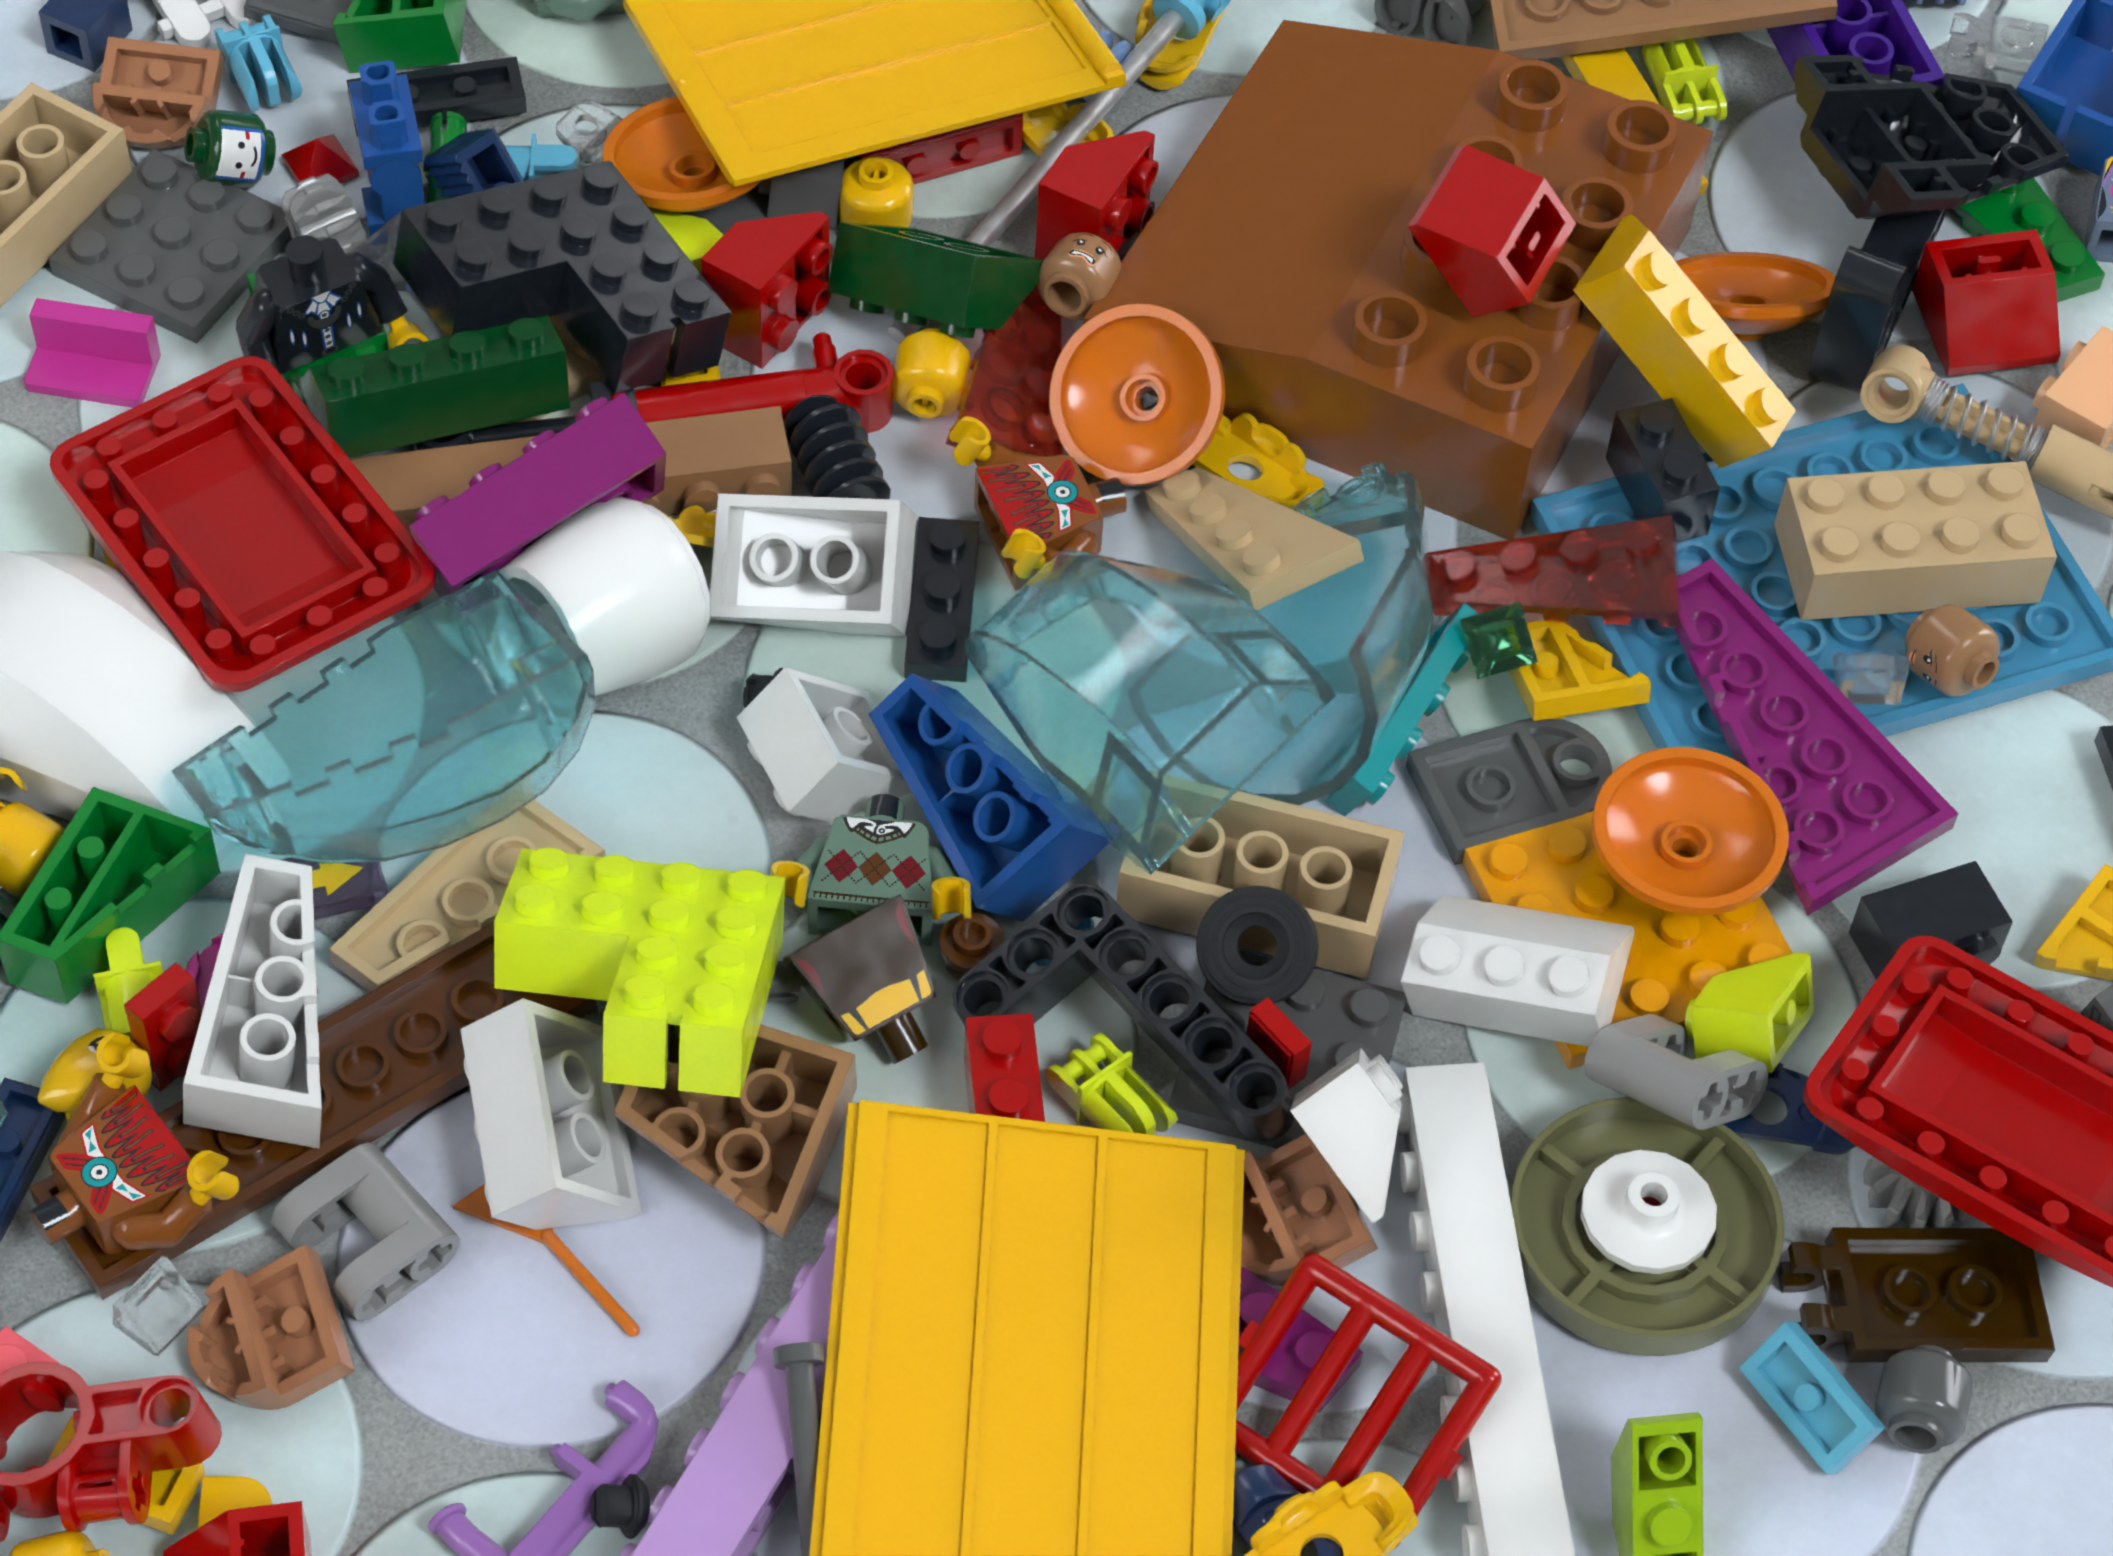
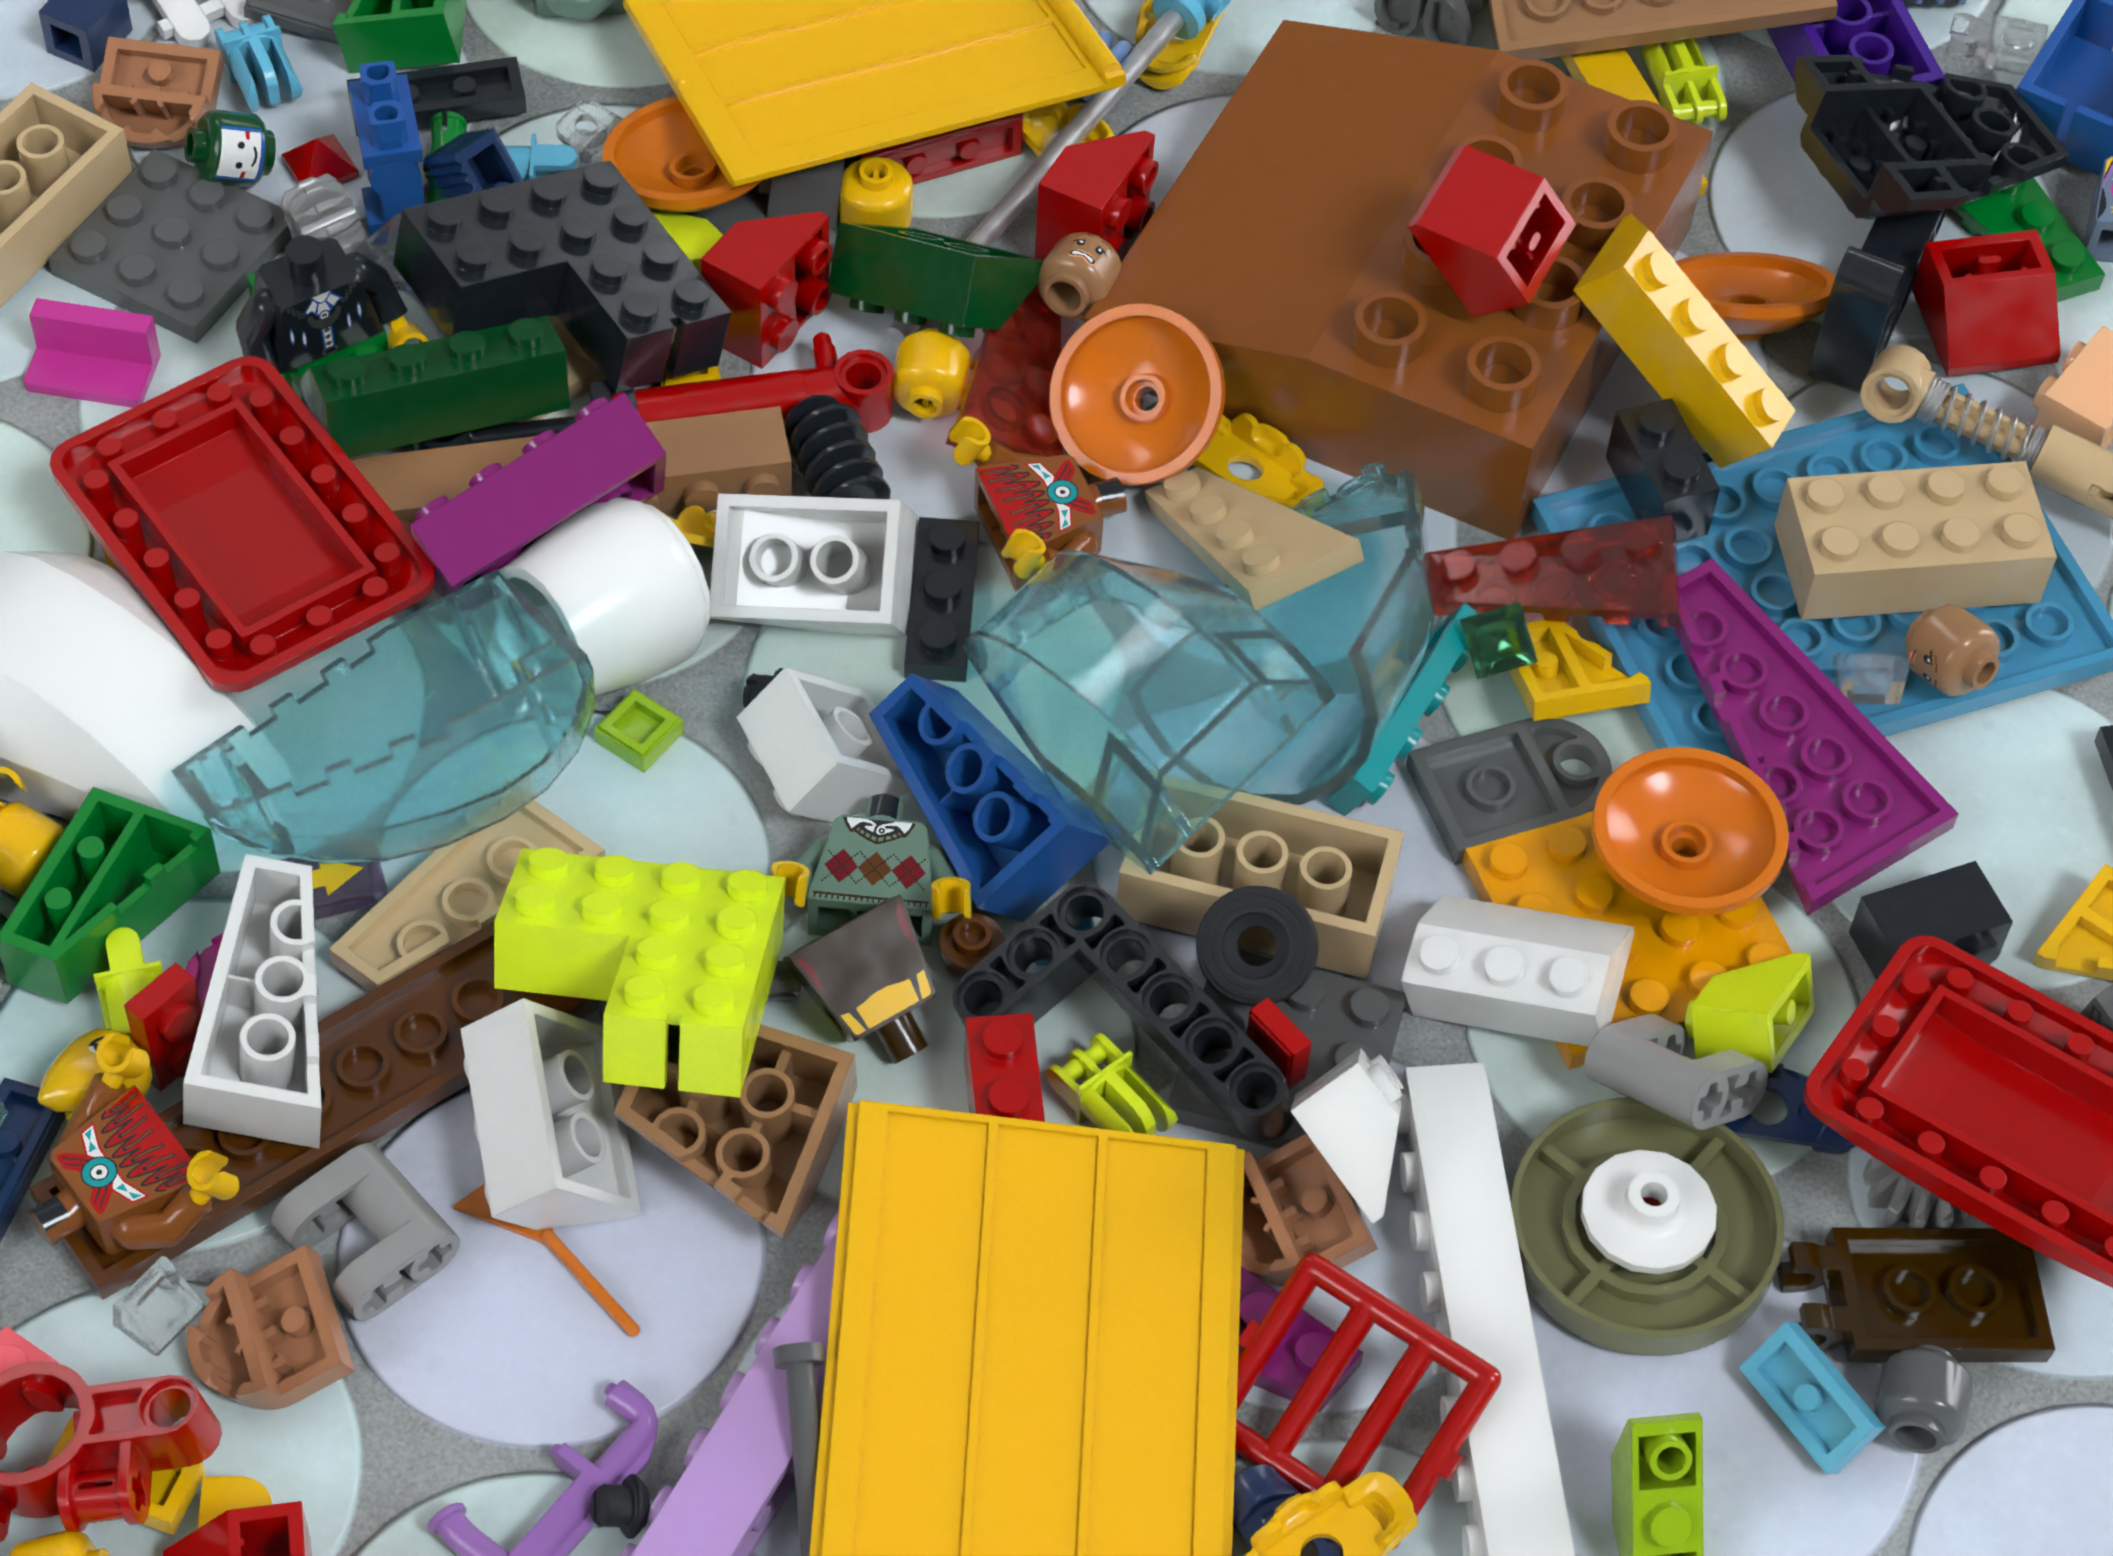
none -> lime tile [594,688,684,773]

